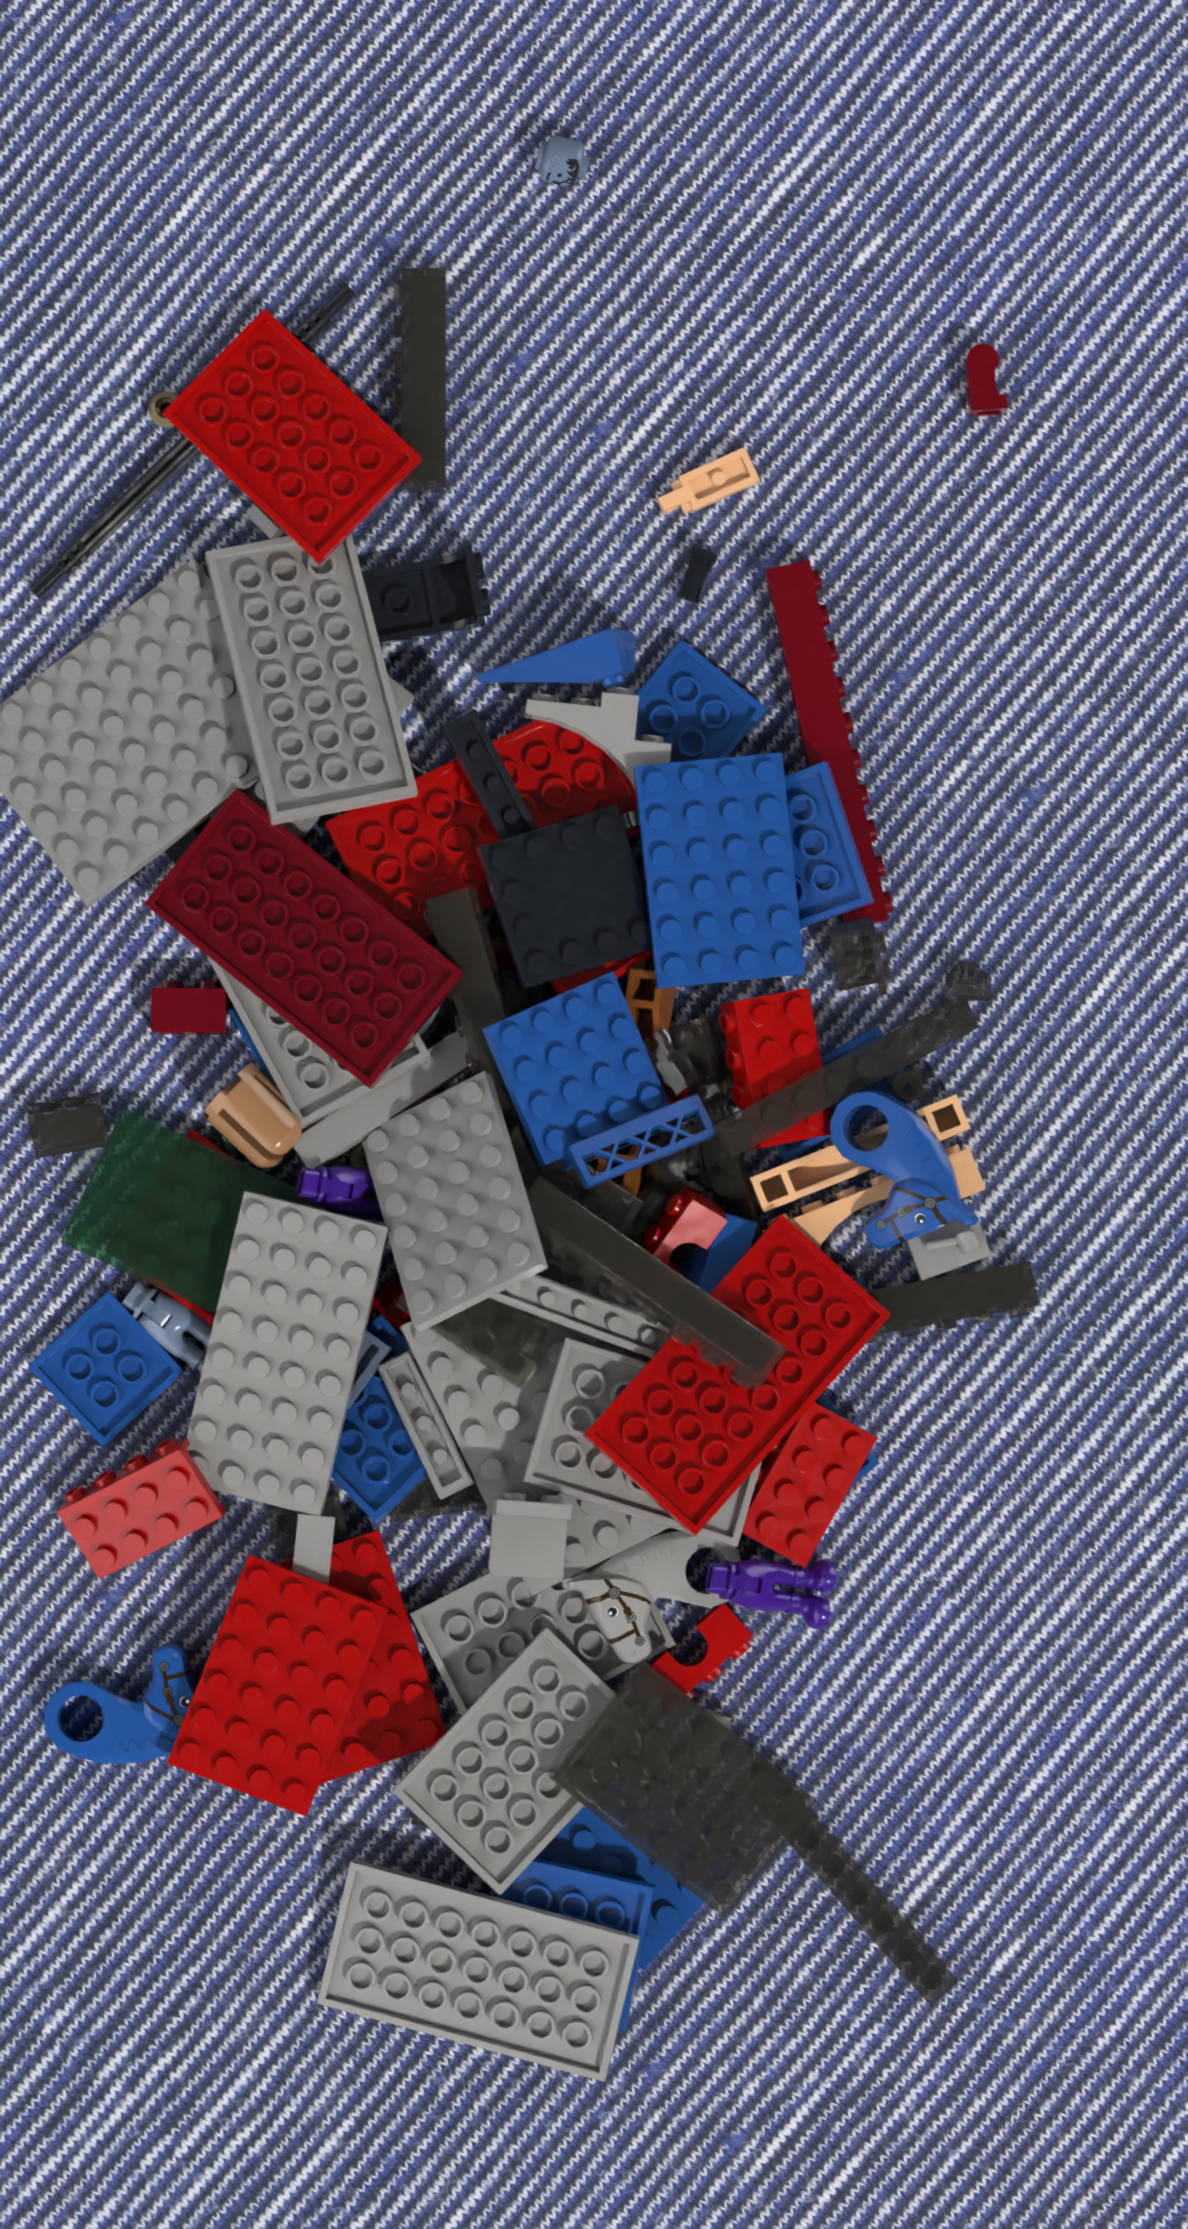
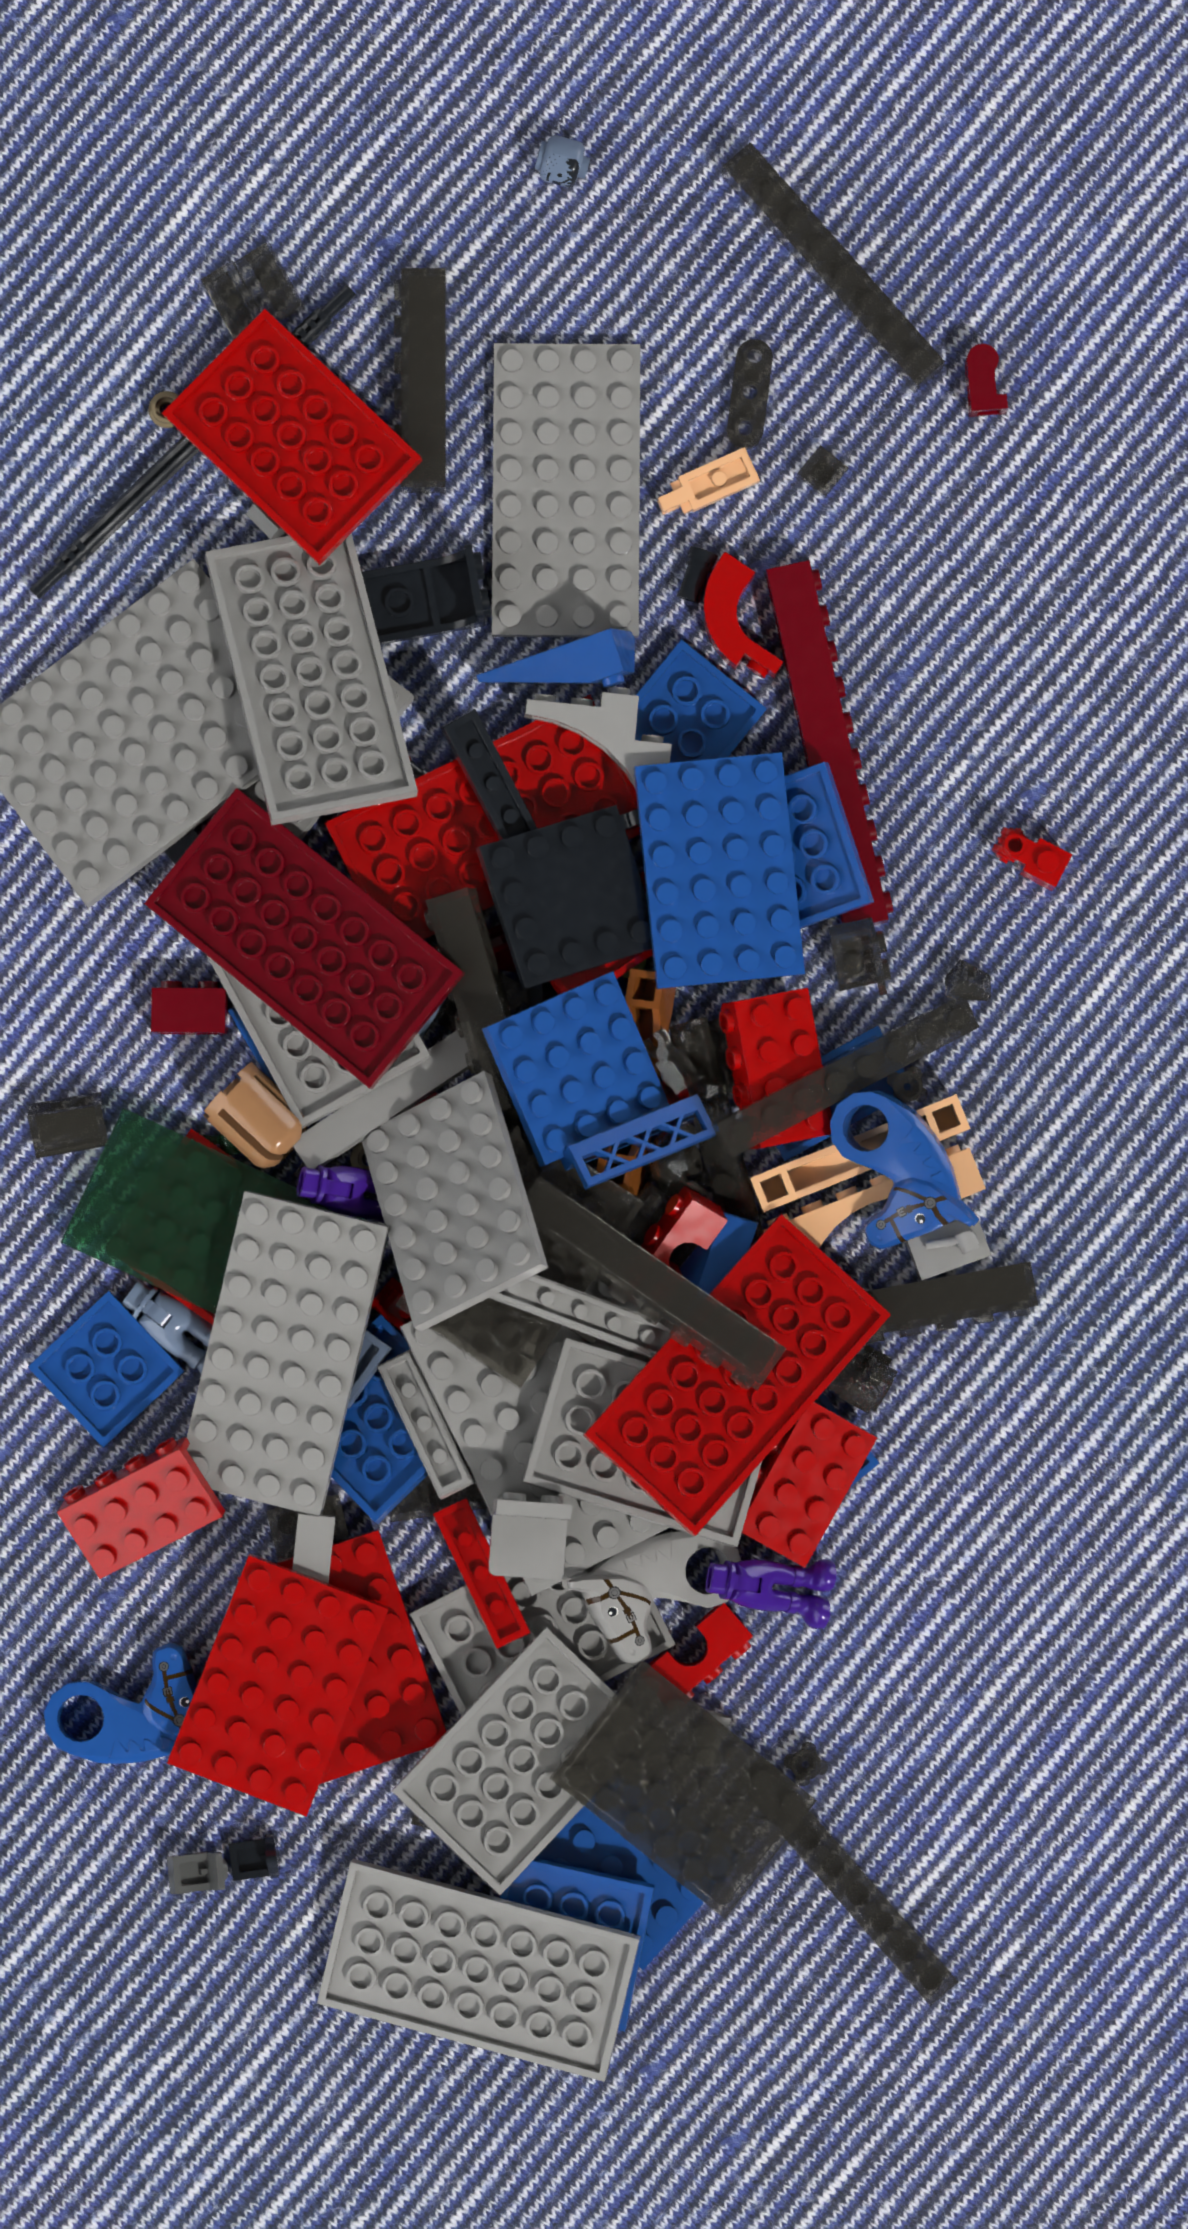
none -> dark grey bracket [167,1851,228,1894]
none -> clear smoke slope [201,242,305,339]
none -> black tile [228,1833,280,1881]
none -> red plate [433,1498,531,1649]
none -> light grey plate [492,343,640,638]
none -> red arch [703,552,783,678]
none -> clear smoke brick [722,142,945,394]
none -> clear smoke plate [727,339,773,450]
none -> clear smoke plate [784,1742,828,1786]
none -> clear smoke plate [797,445,849,498]
none -> clear smoke hair [827,1344,898,1414]
none -> red brick [991,827,1073,891]

